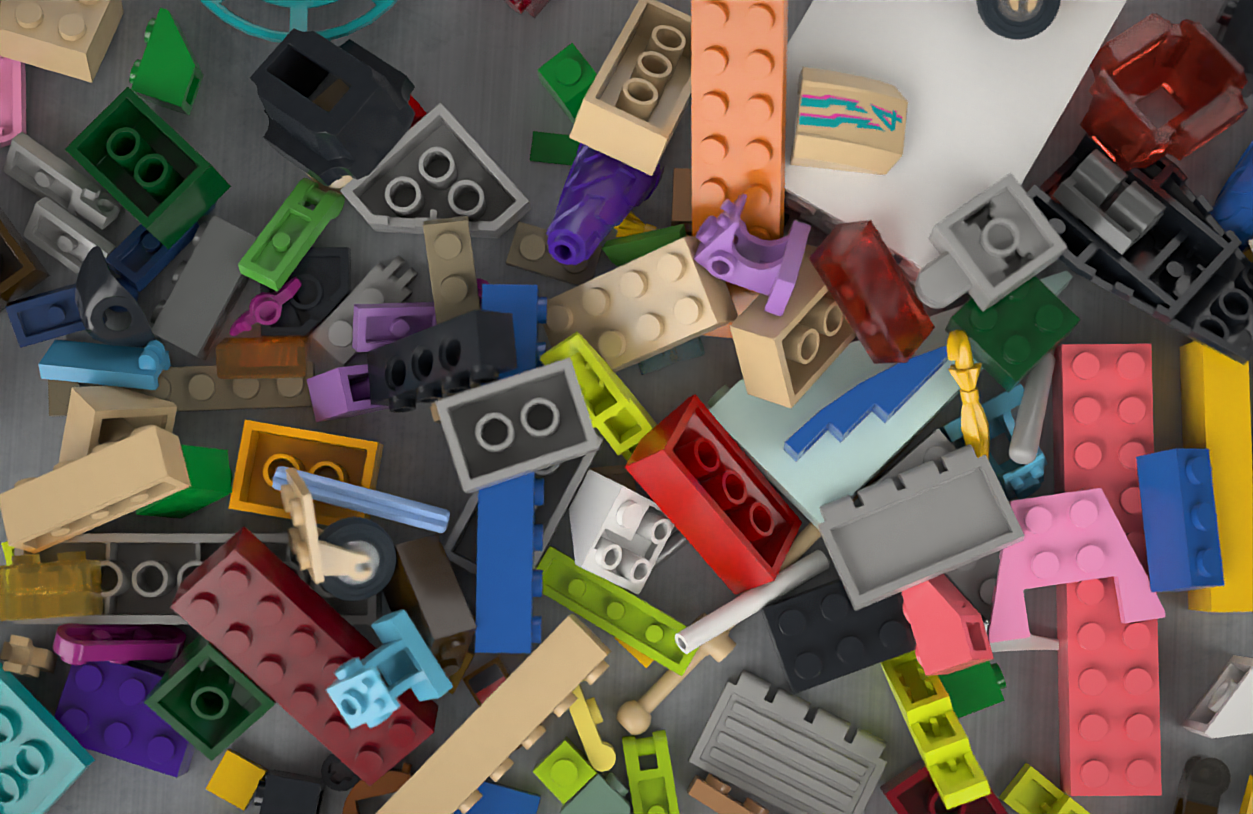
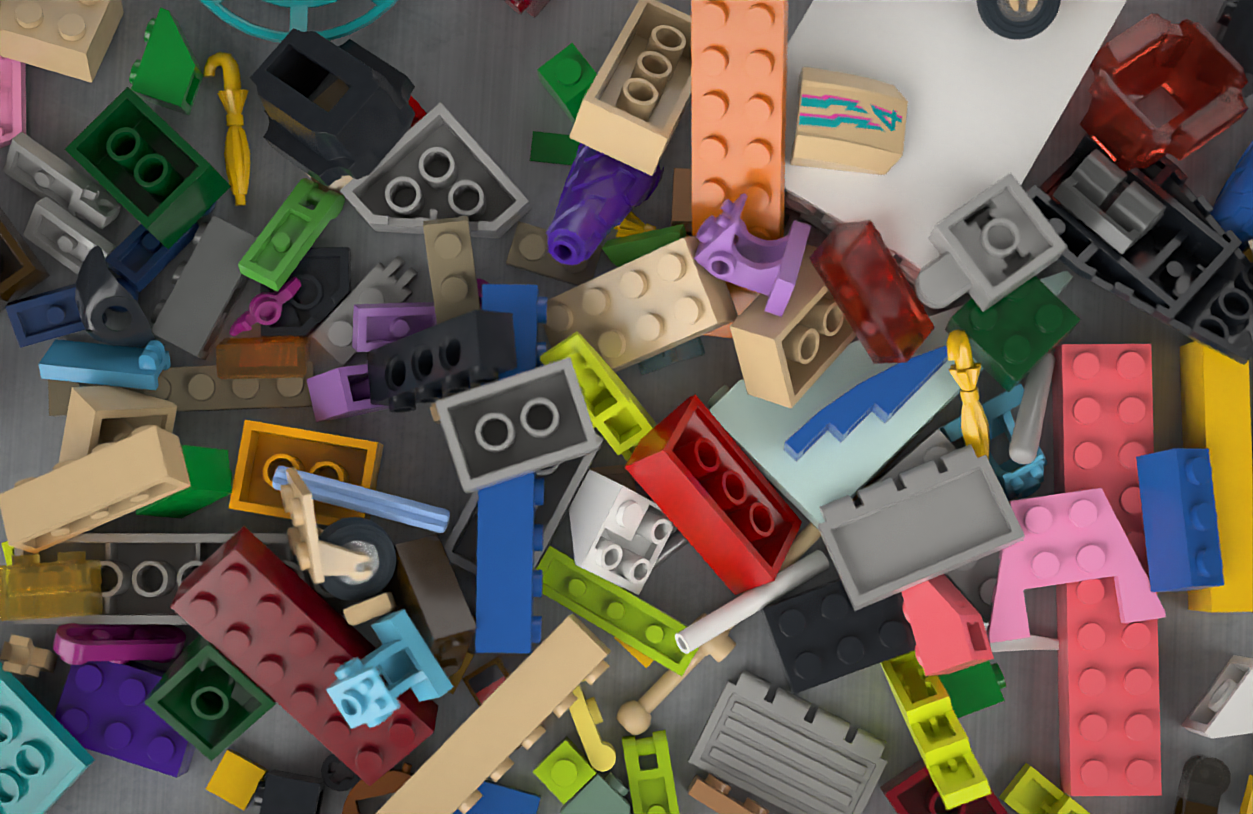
none -> yellow piece [203,51,250,206]
none -> tan tile [343,592,397,626]

